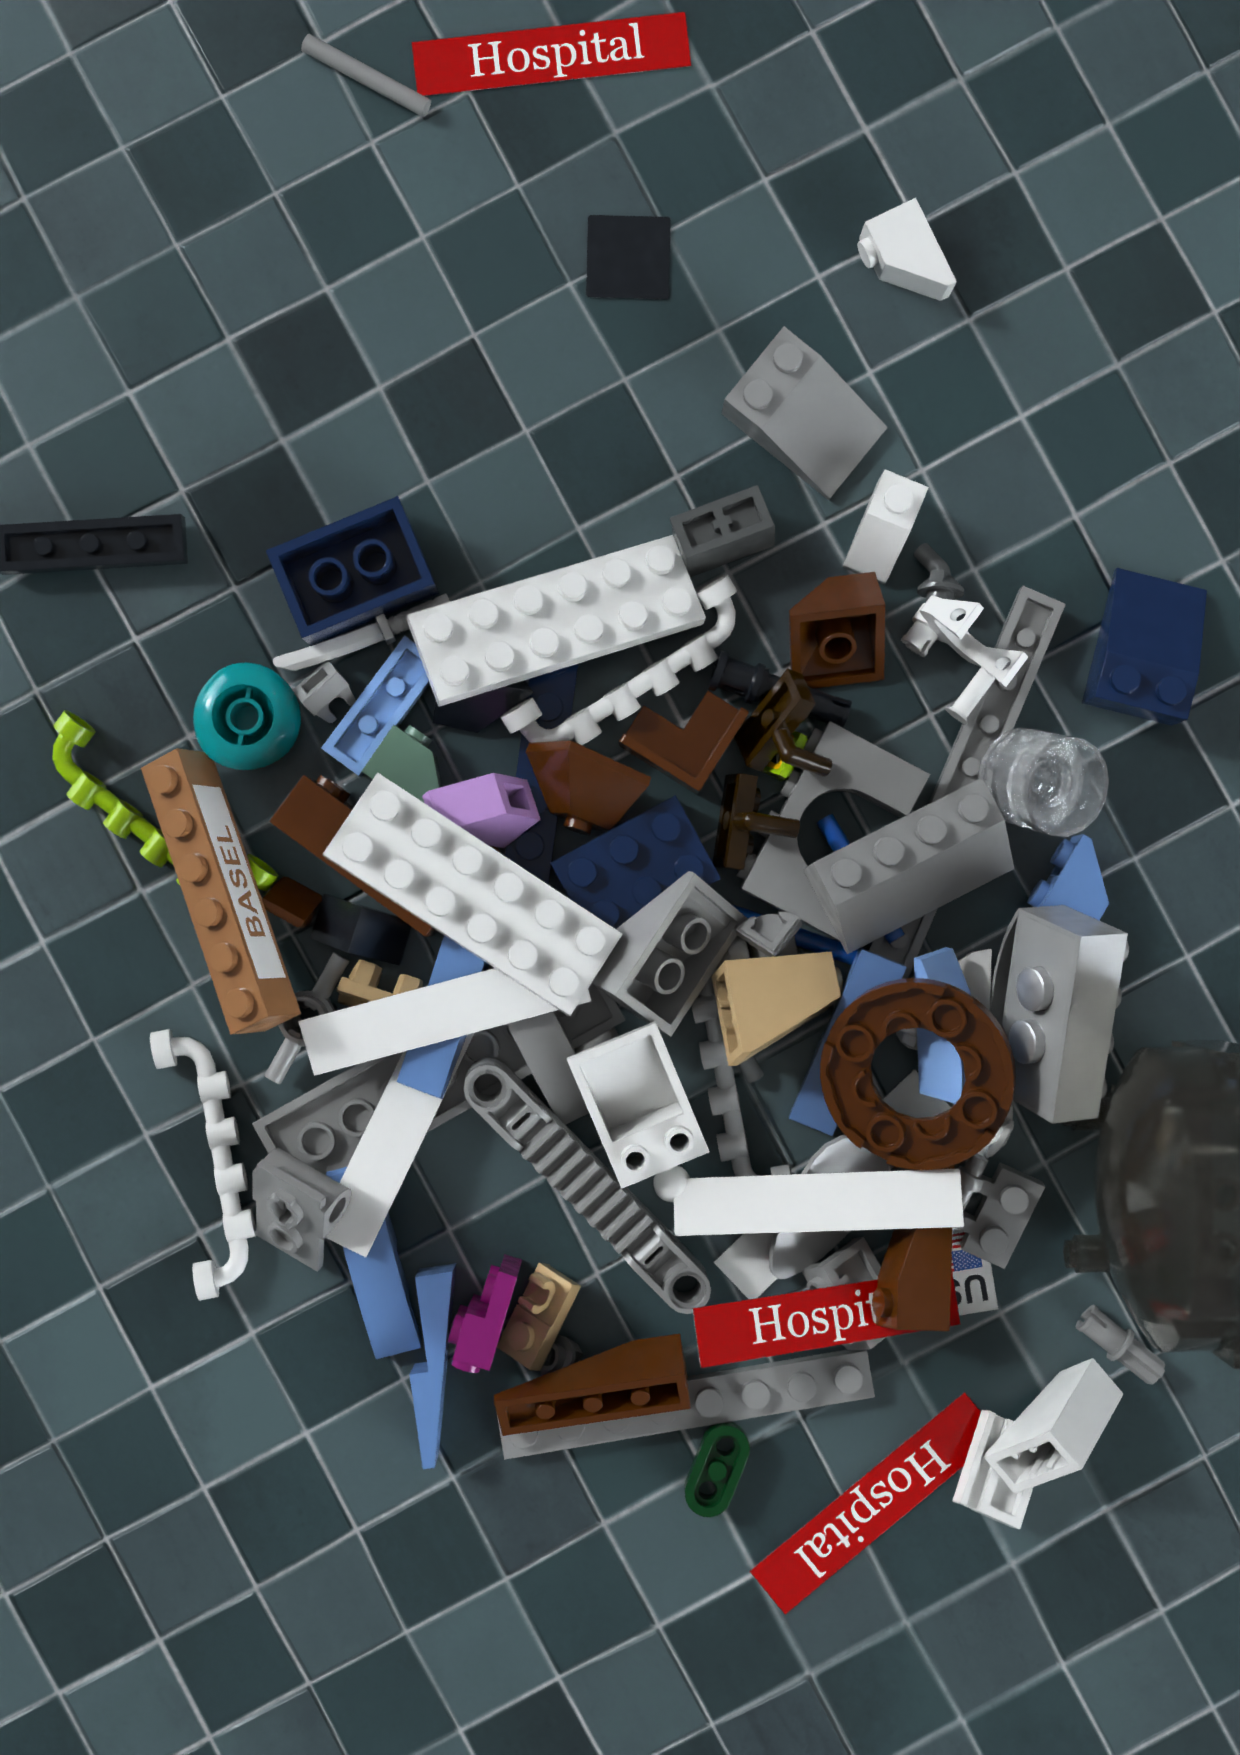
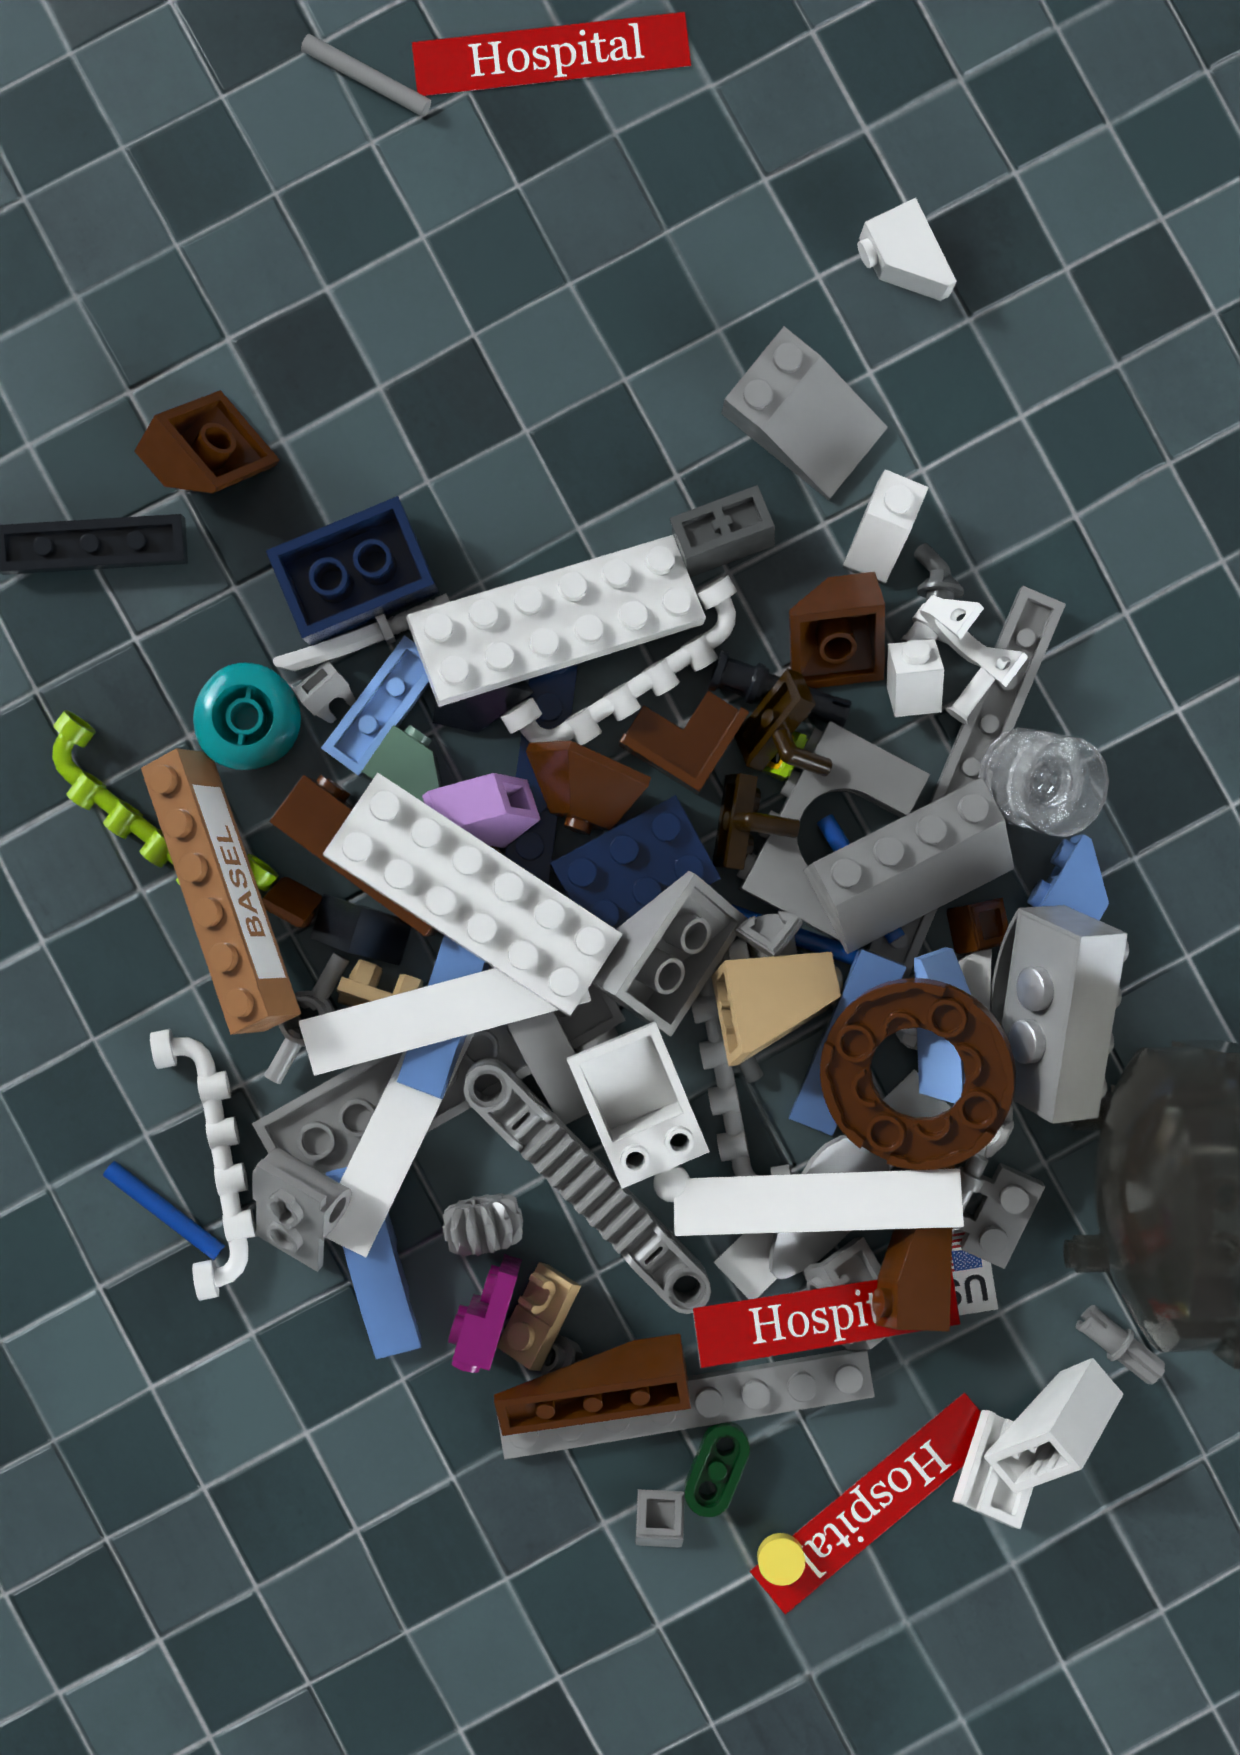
medium blue slope [409,1263,457,1469] -> none
black sticker [586,215,671,299] -> none
dark blue slope [1082,568,1207,726] -> none
none -> blue bar [103,1161,226,1261]
none -> reddish brown slope [134,390,280,493]
none -> light grey gear [442,1193,523,1257]
none -> light grey slope [635,1489,685,1548]
none -> light yellow tile [757,1533,805,1586]
none -> white brick [887,639,944,717]
none -> reddish brown slope [947,897,1009,954]

